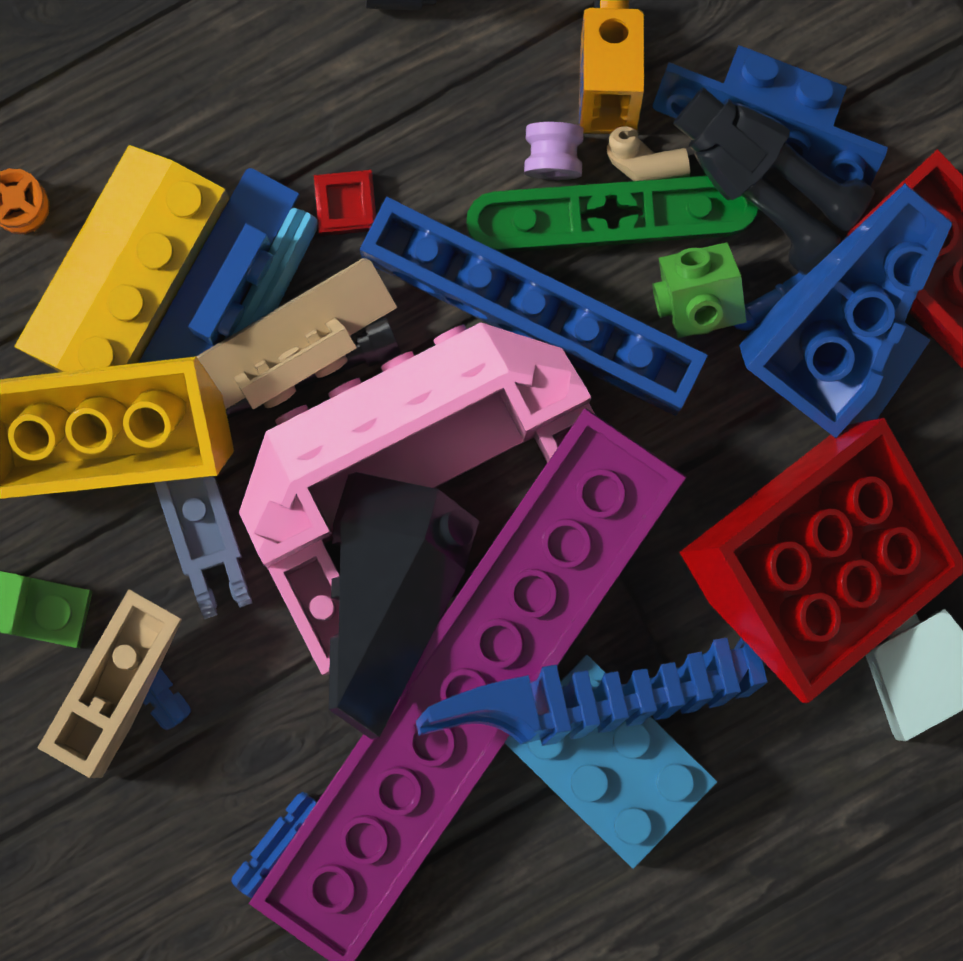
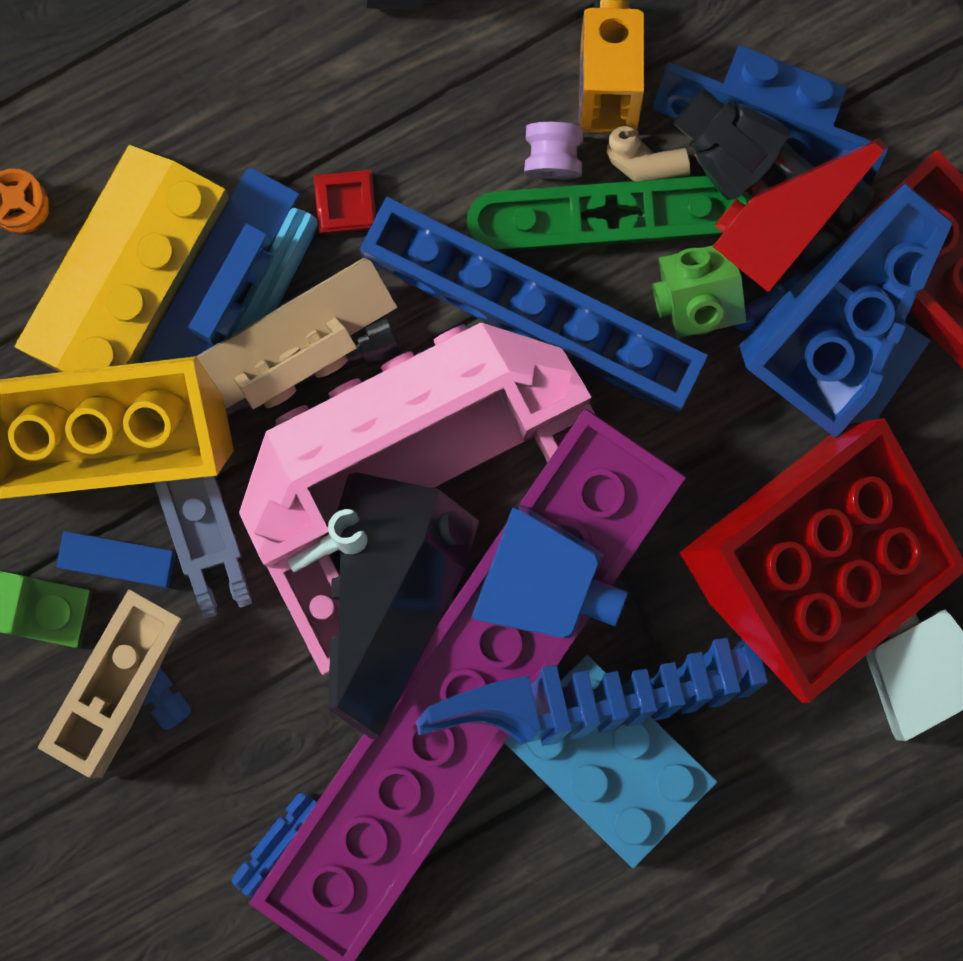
none -> blue piece [56,531,176,589]
none -> light aqua hand [288,509,368,572]
none -> blue torso [471,505,629,639]
none -> red slope [713,138,889,292]

